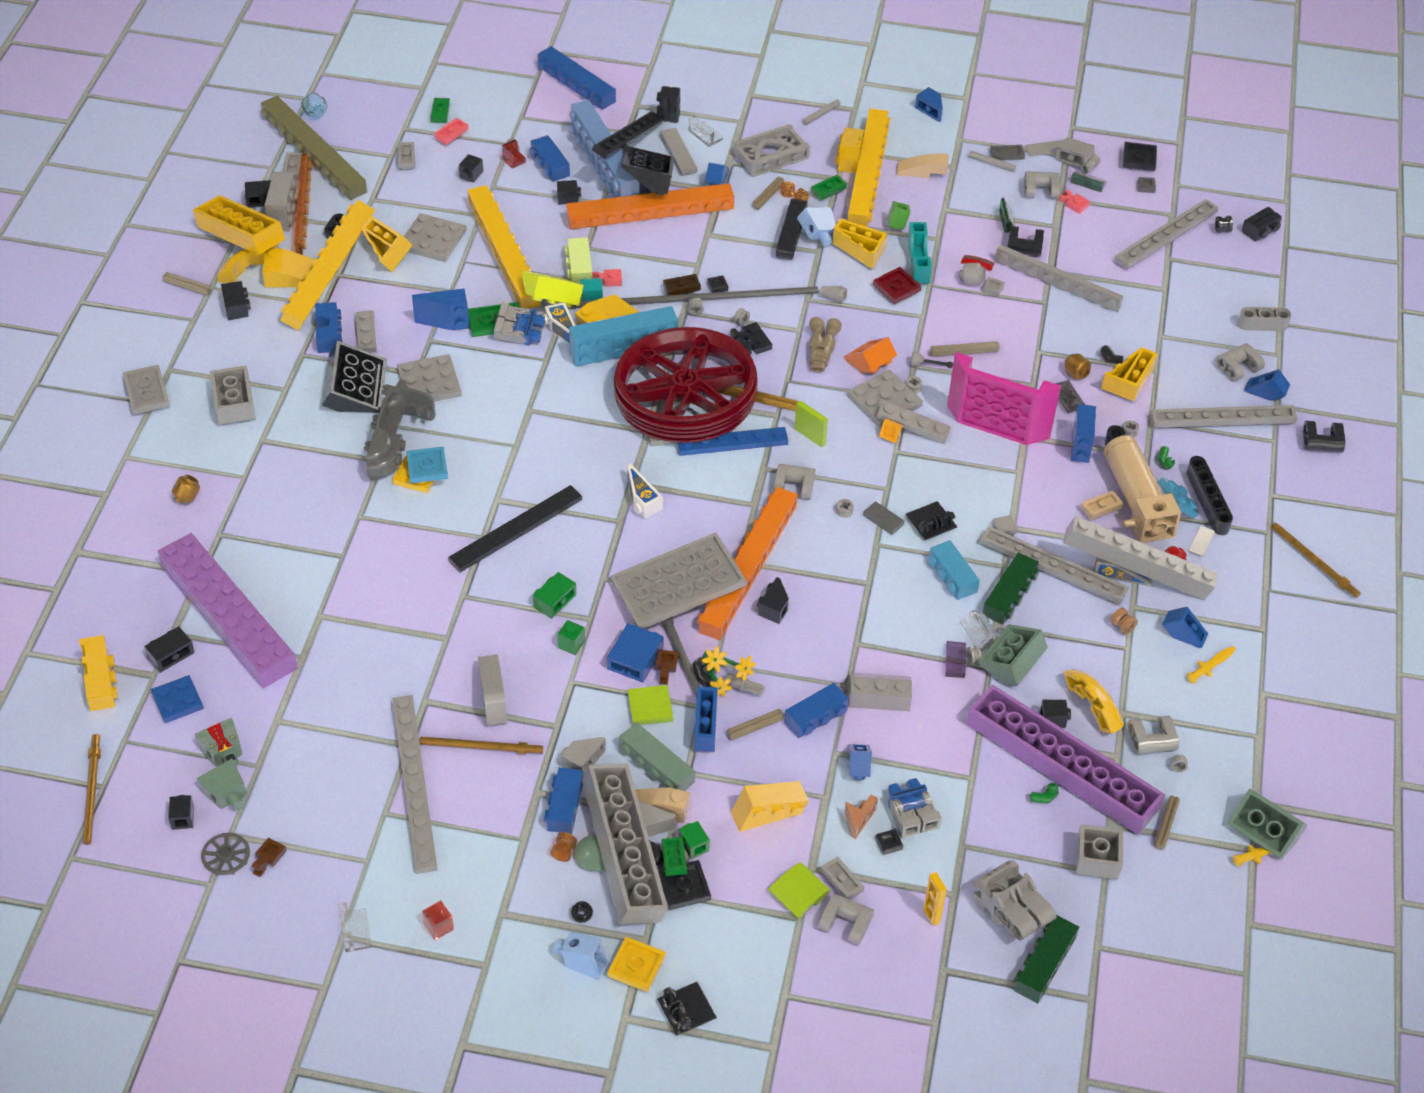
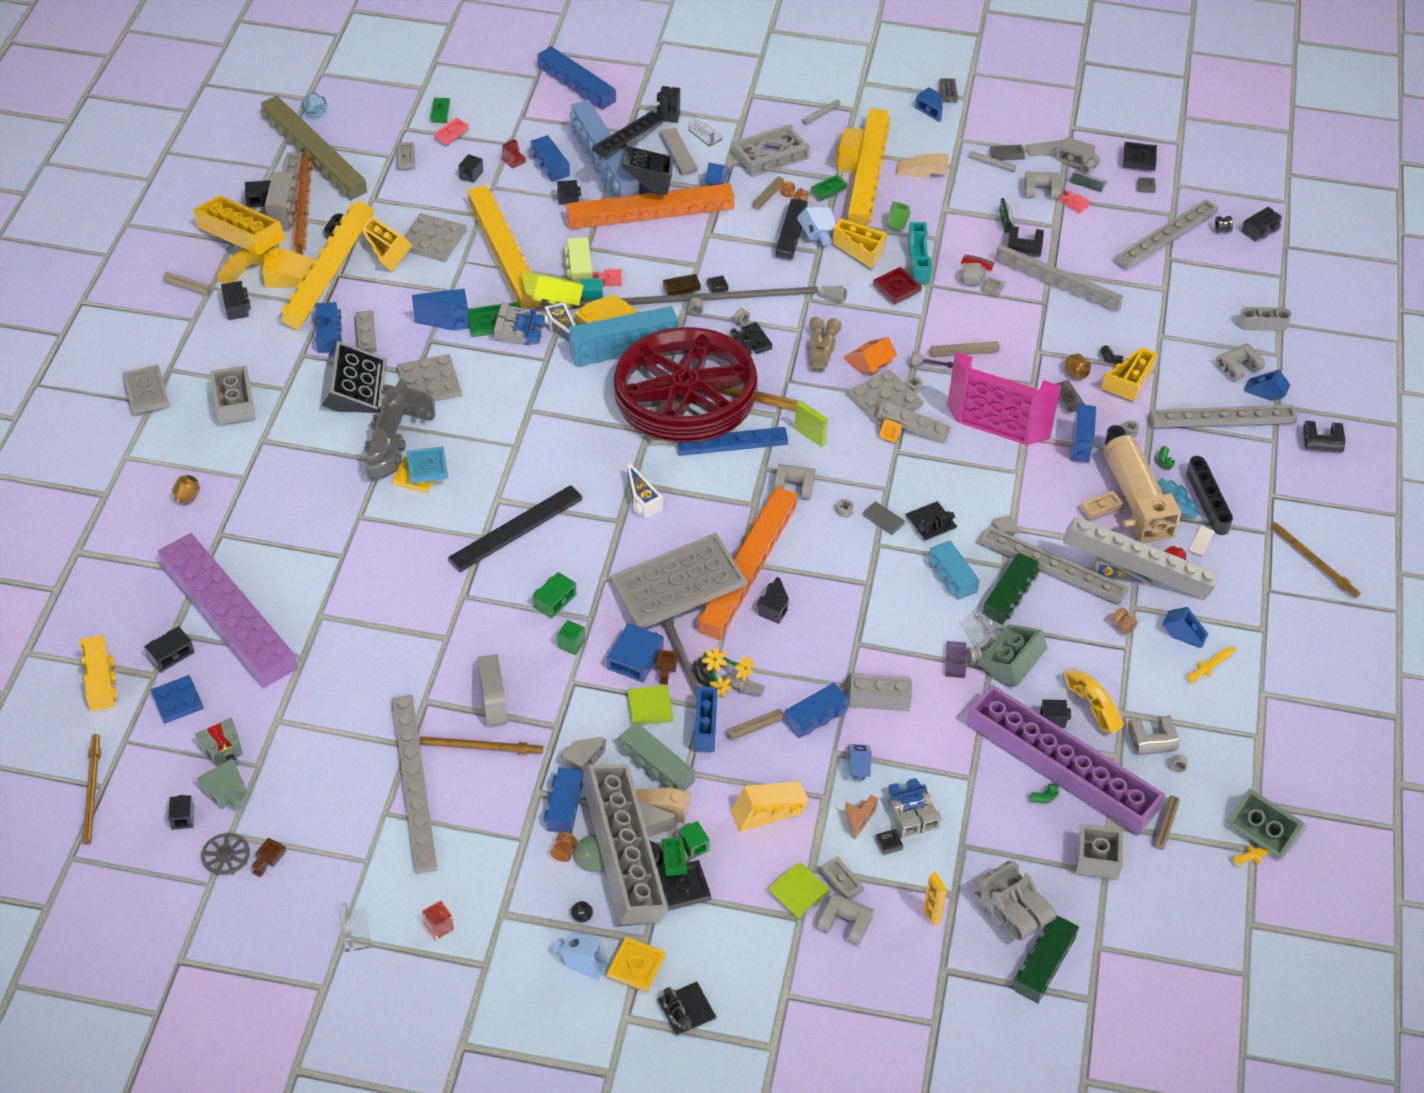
none -> dark grey tile [939,78,958,103]

